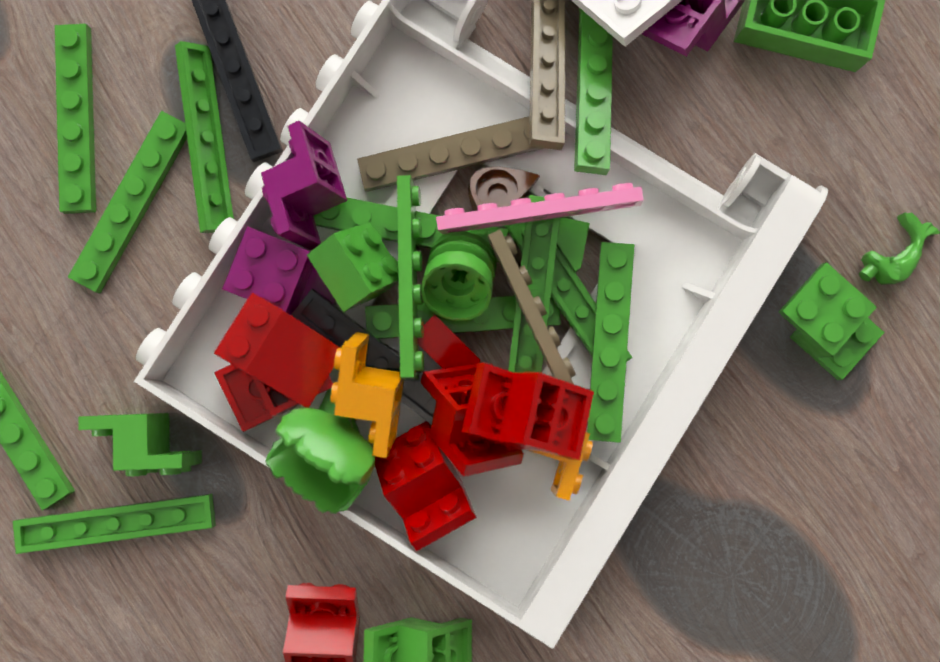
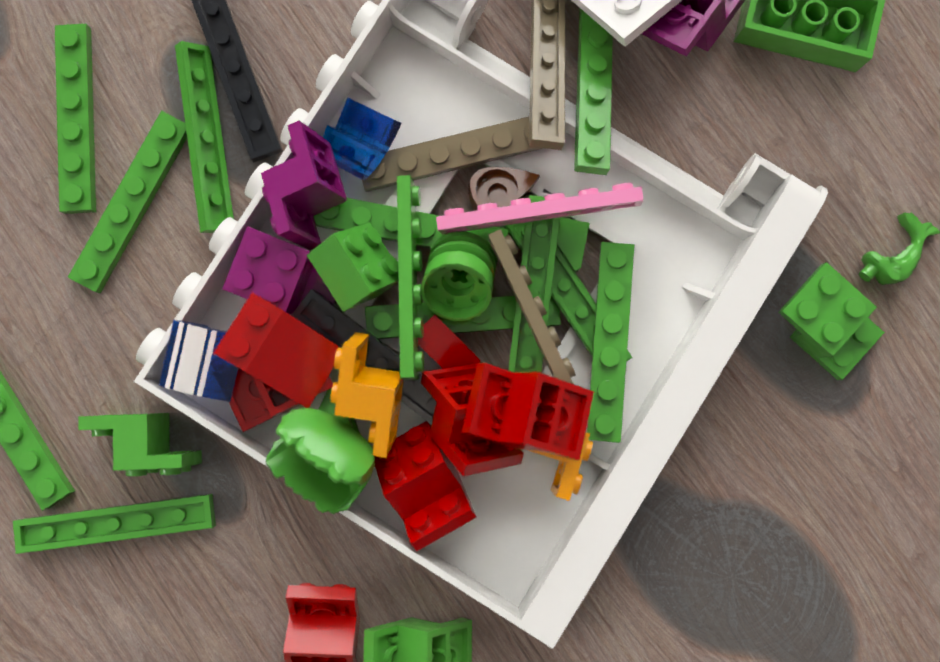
none -> slope [158,319,238,402]
none -> clear blue slope [323,97,402,180]

